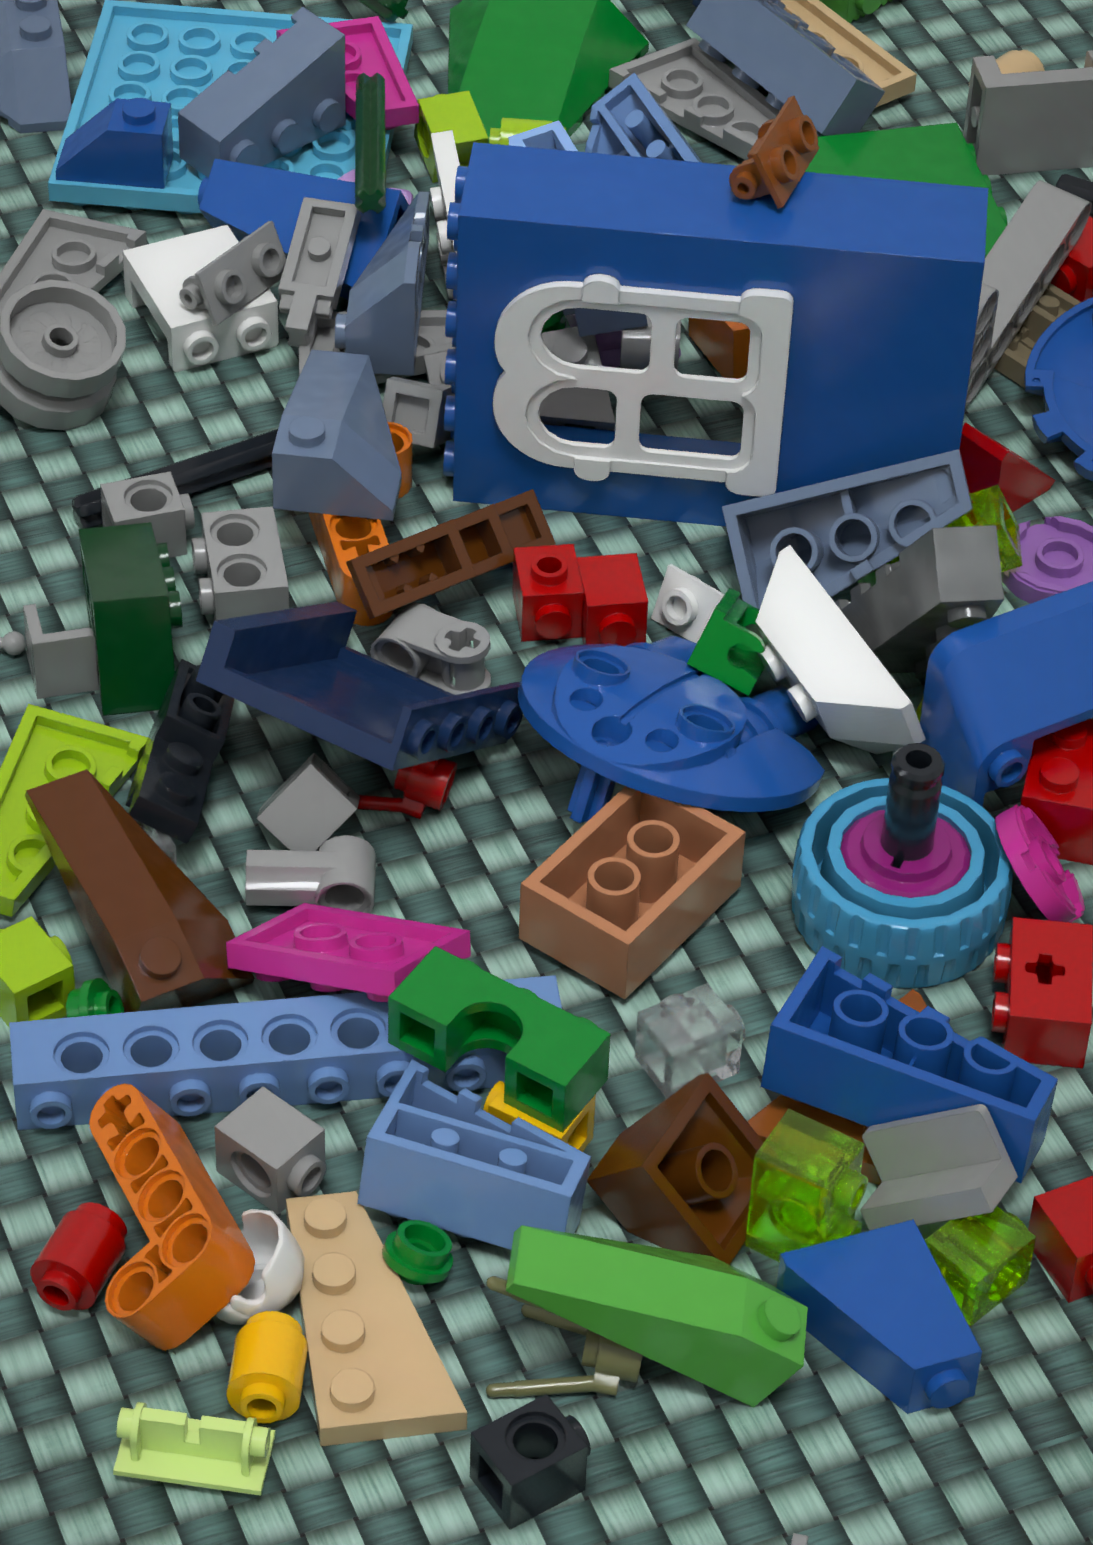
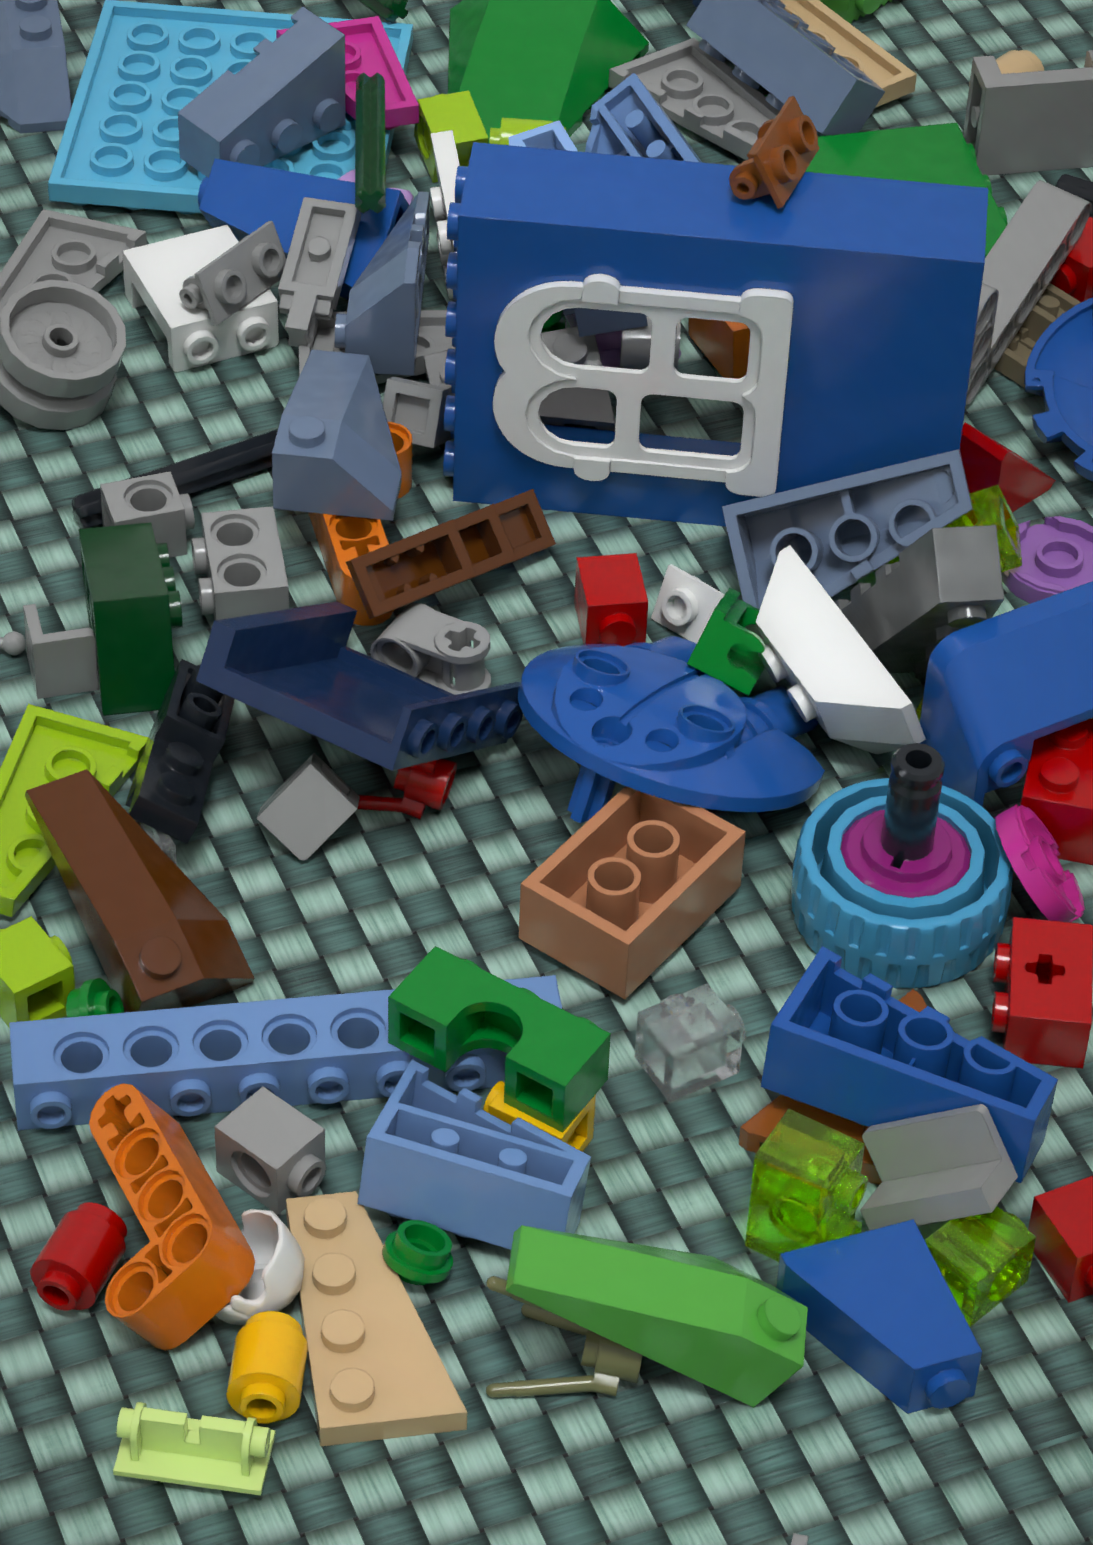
blue slope [56,98,173,189] -> none
dark pink plate [226,903,471,1002] -> none
light grey piece [245,835,376,914] -> none
black brick [470,1394,591,1530] -> none
red brick [512,544,584,642] -> none
reddish brown slope [587,1072,789,1265] -> none

